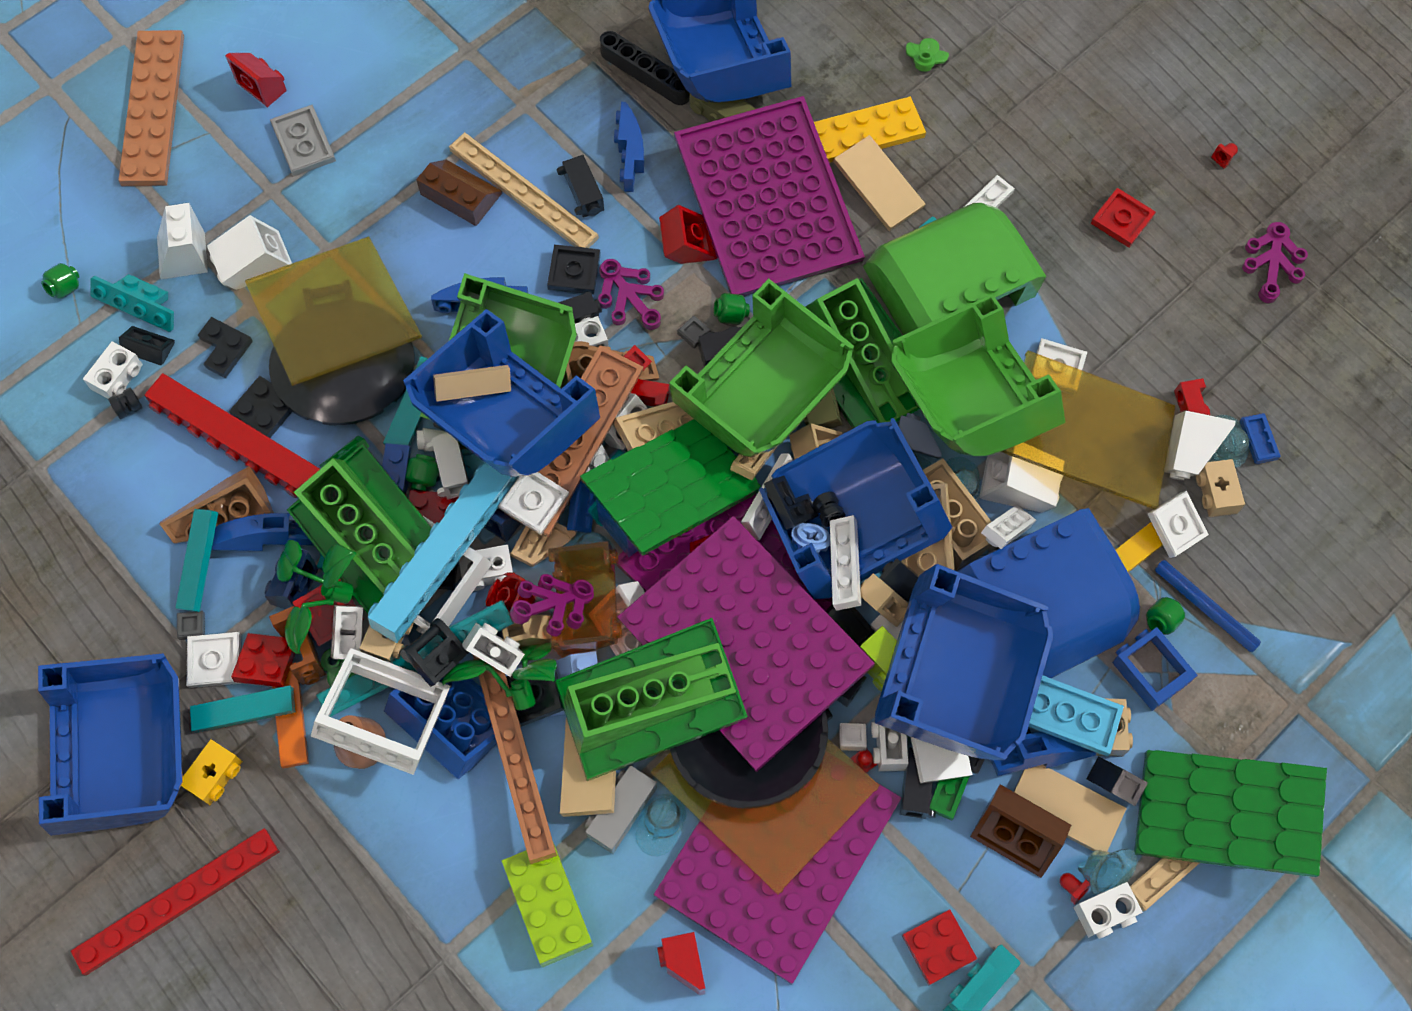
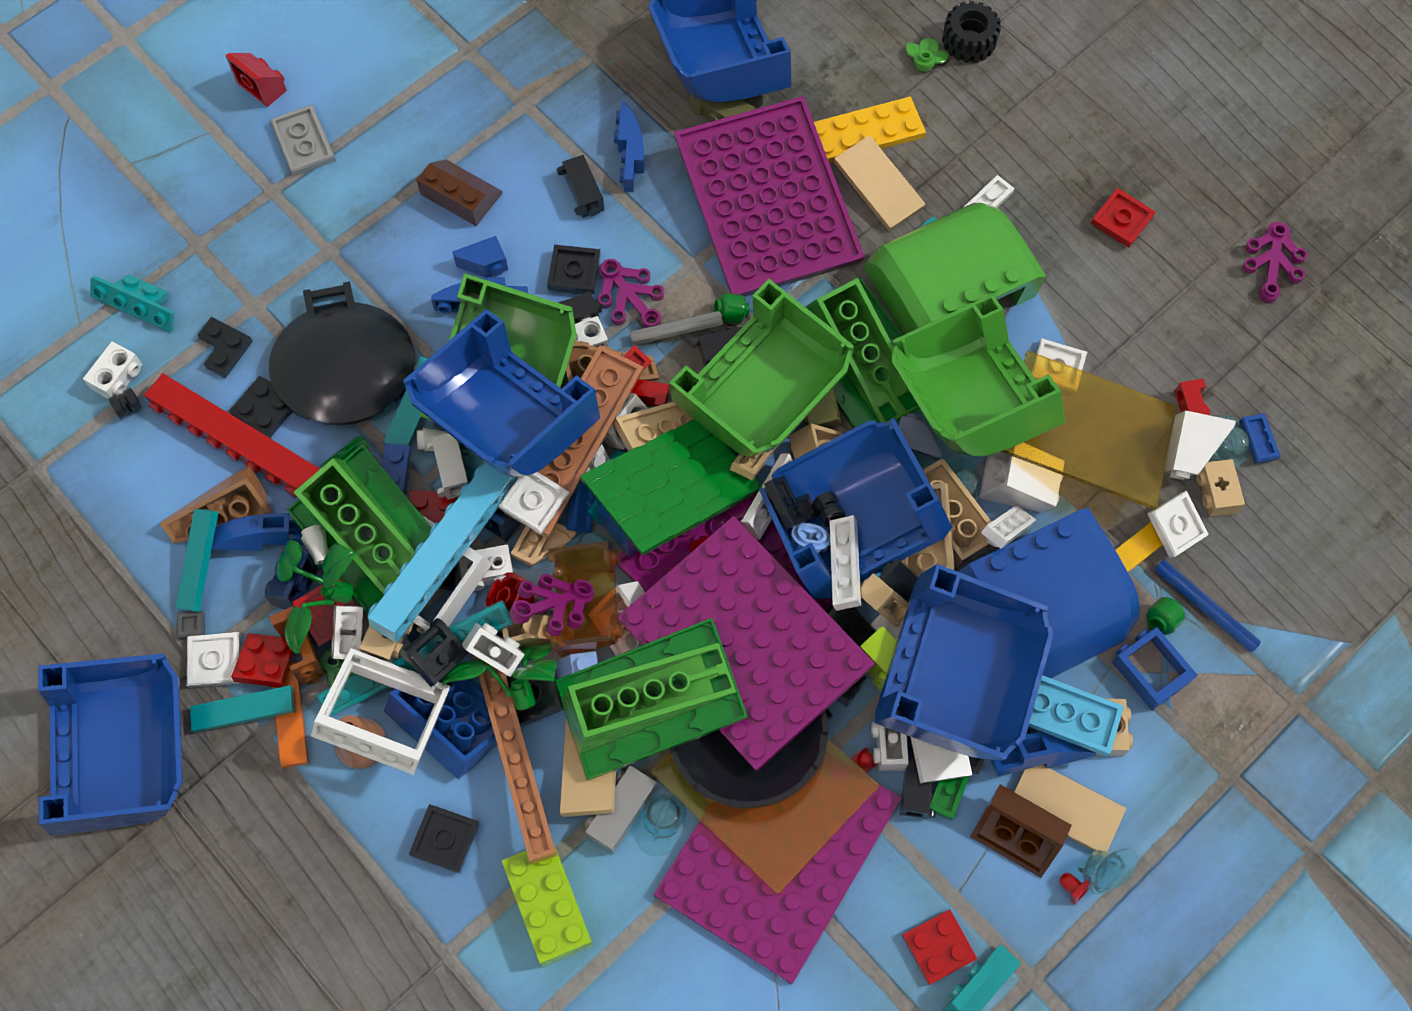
green head [41,263,79,298] -> none
red plate [71,828,280,976] -> none
nougat plate [119,30,184,186] -> none
black slope [119,326,175,365] -> none
white slope [157,203,208,280] -> none
yellow brick [181,739,243,806] -> none
white slope [207,215,293,290] -> none
clear yellow piece [245,237,422,386] -> none
green head [405,454,439,491] -> none
tan tile [433,365,511,401] -> none
tan tile [449,132,599,248] -> none
black beam [600,31,690,105] -> none
red slope [657,932,706,995] -> none
red slope [659,205,717,264] -> none
white tile [839,723,867,751] -> none
white brick [1073,882,1143,939] -> none
black slope [1086,756,1148,806] -> none
tan tile [1130,858,1199,912] -> none
green piece [1134,750,1327,877] -> none
red piece [1211,143,1238,169] -> none
none -> white cone [301,525,328,565]
none -> black plate [409,804,480,874]
none -> blue slope [452,236,508,278]
none -> light grey axle [630,311,723,345]
none -> black tyre [942,1,1001,63]

